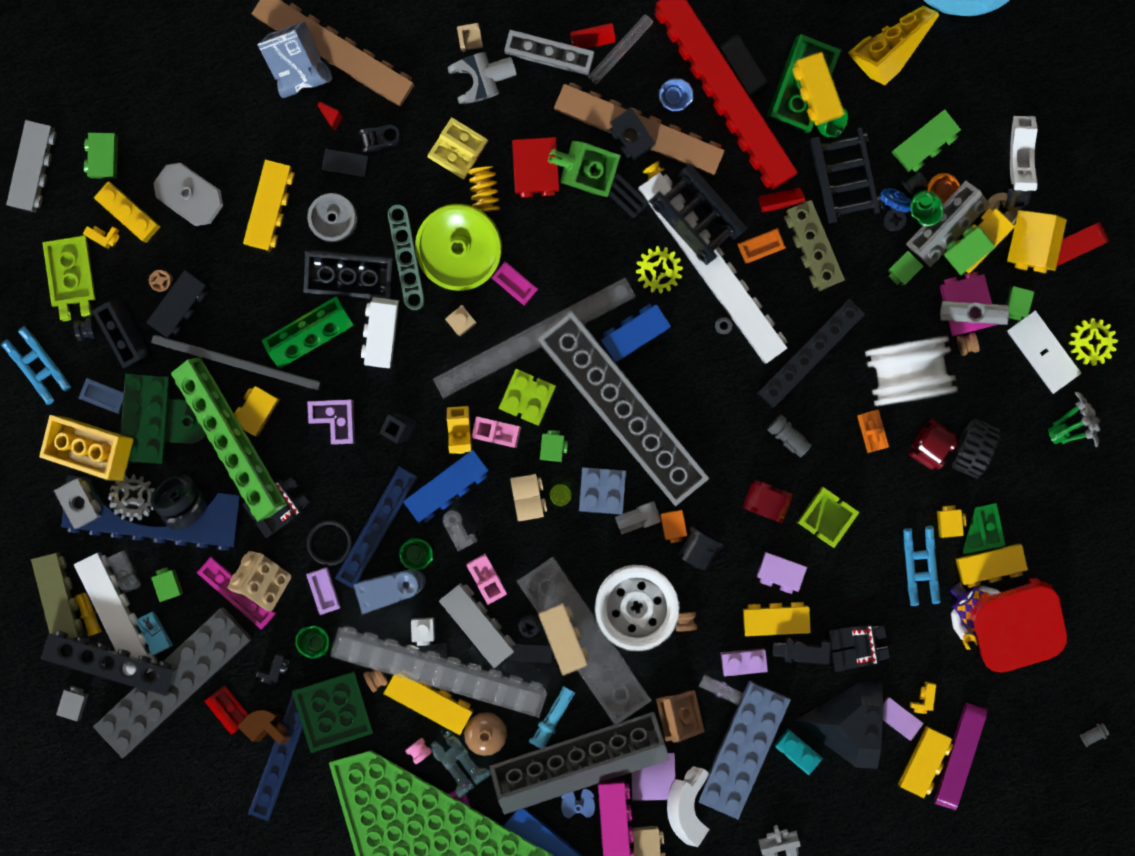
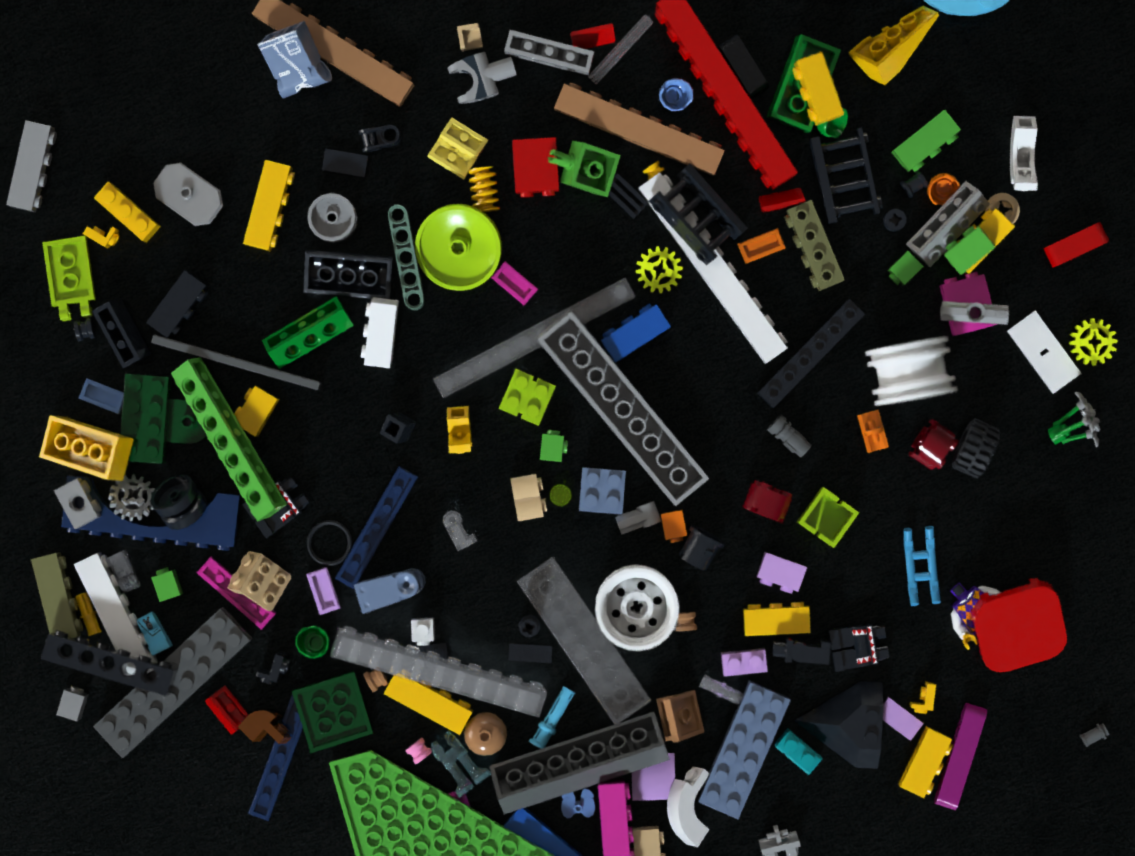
dark azure piece [1,326,71,405] -> none
bright green brick [84,133,118,179] -> none
medium nougat wheel [149,270,173,292] -> none
lavender brick [308,400,355,444] -> none
red slope [318,102,342,131] -> none
green hair [399,538,433,570] -> none
blue brick [403,450,489,523] -> none
light grey brick [439,583,516,668] -> none
tan brick [445,305,476,336] -> none
bright pink brick [466,554,507,604] -> none
bright pink brick [471,417,521,448] -> none
tan brick [539,603,590,675] -> none
black brick [608,107,656,160] -> none
dark grey pin [715,317,732,334] -> none
blue gear [880,188,911,212] -> none
green hair [910,191,944,226] -> none
yellow brick [937,505,966,538] -> none
medium nougat wheel [956,331,979,356] -> none
yellow brick [956,544,1028,588] -> none
green wing [963,503,1006,554] -> none
black plate [1005,188,1032,212] -> none
bright green brick [1006,286,1034,321] -> none
yellow brick [1007,210,1066,273] -> none

